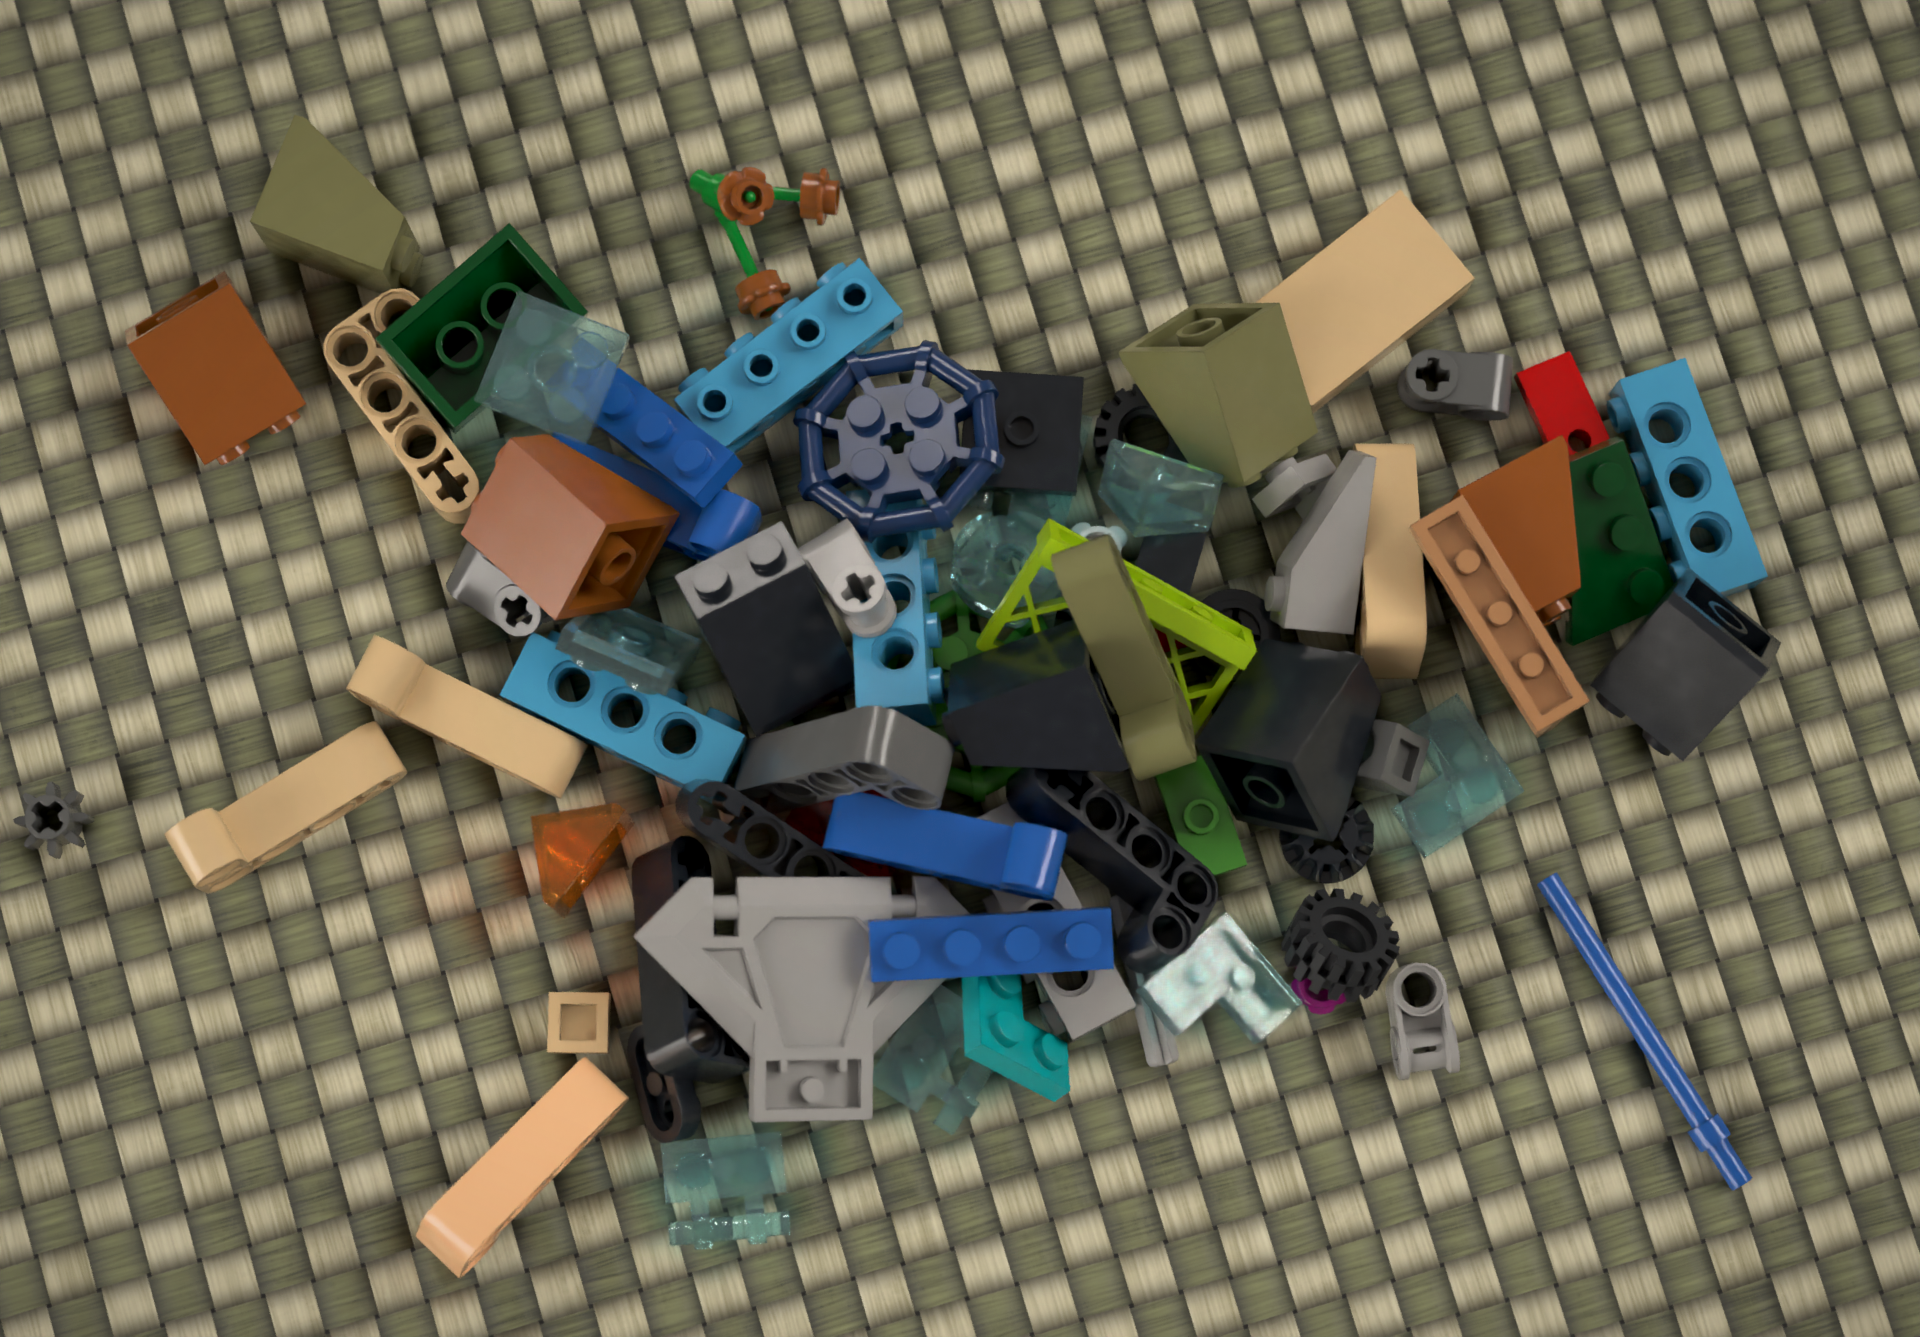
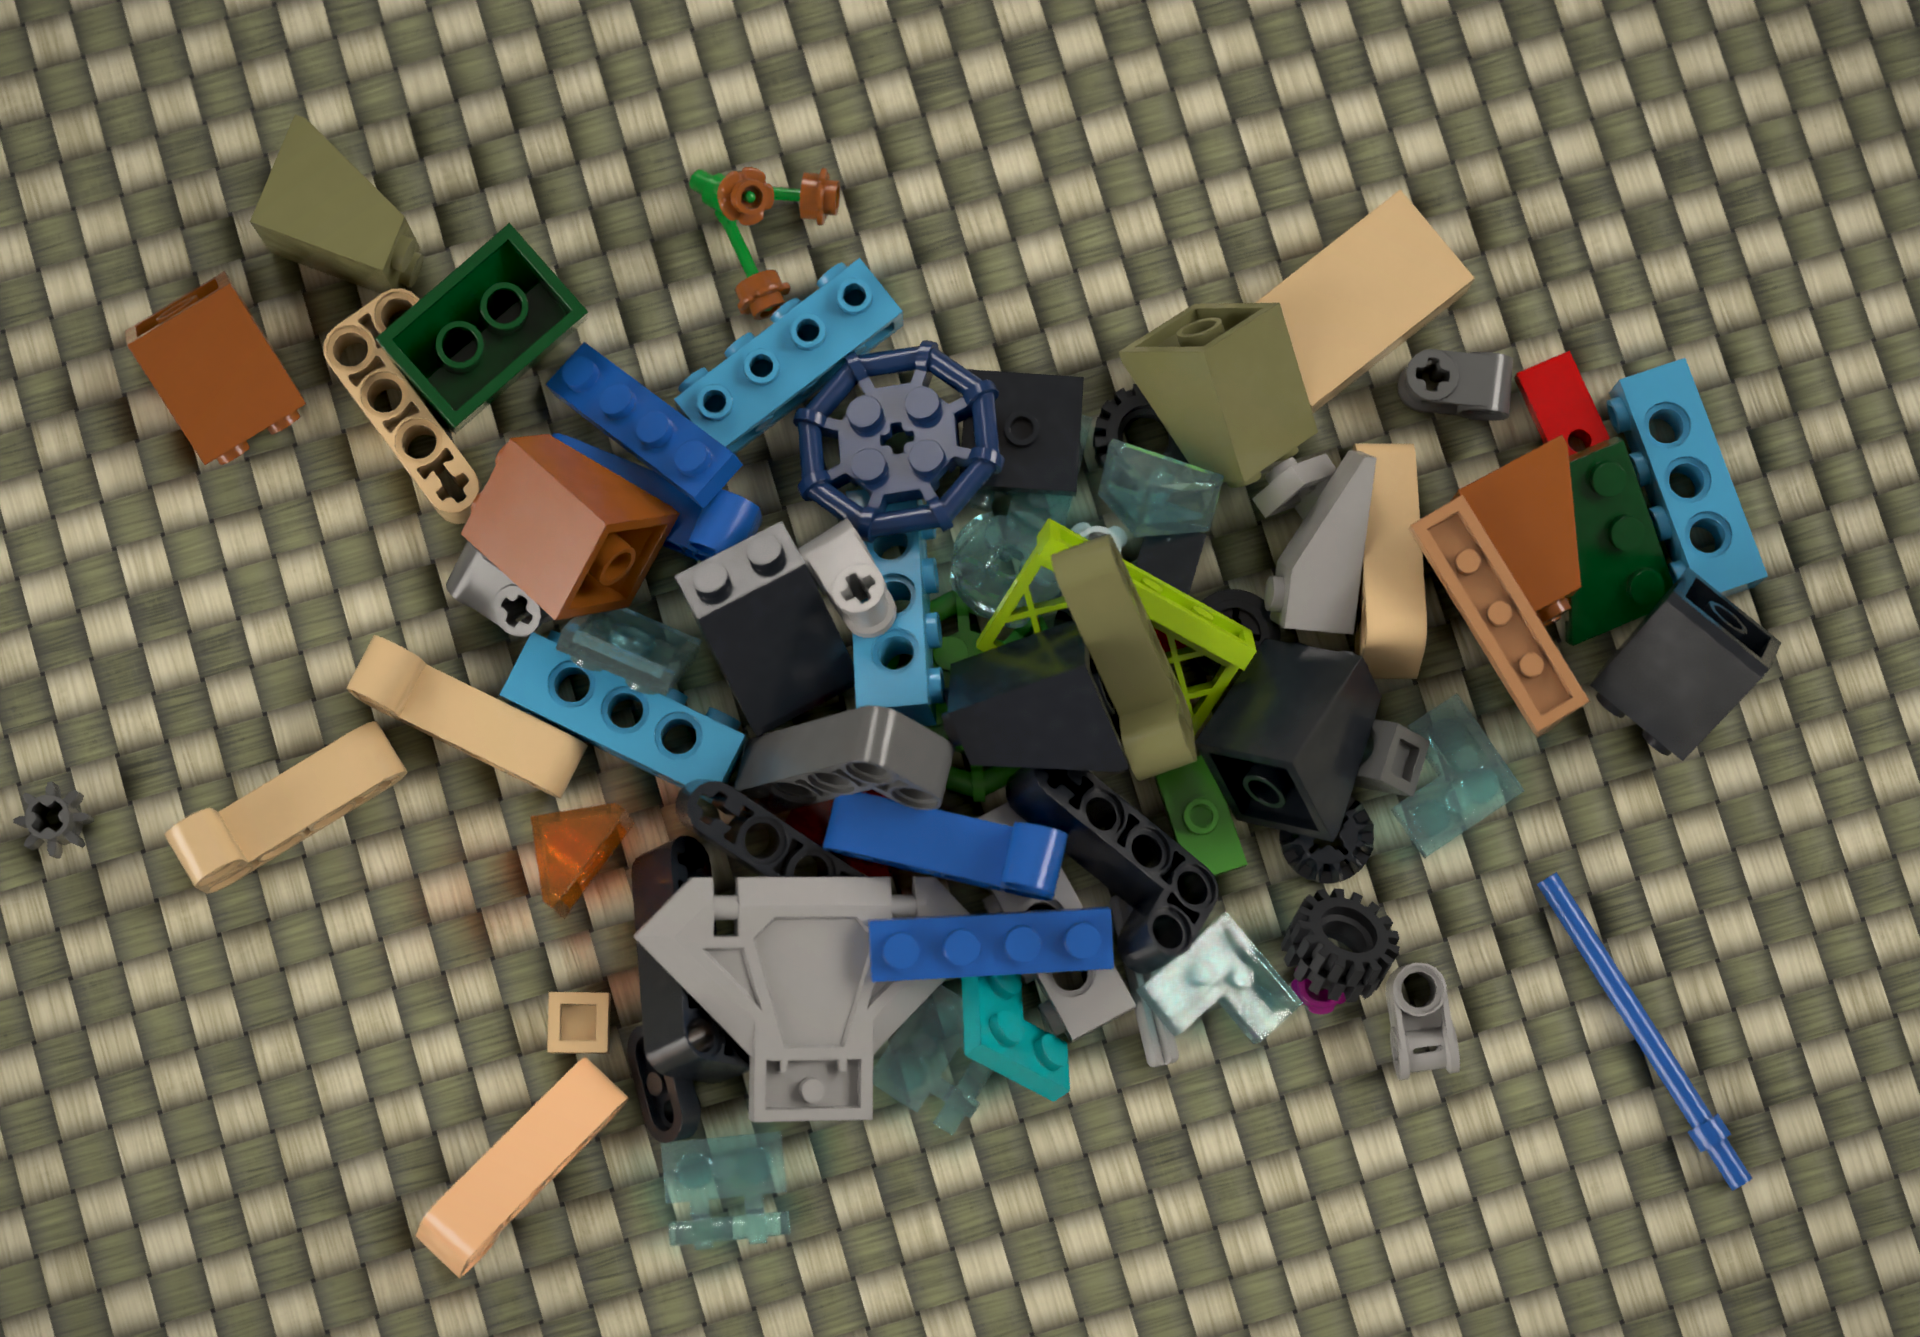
clear light blue plate [474,290,630,447] -> none

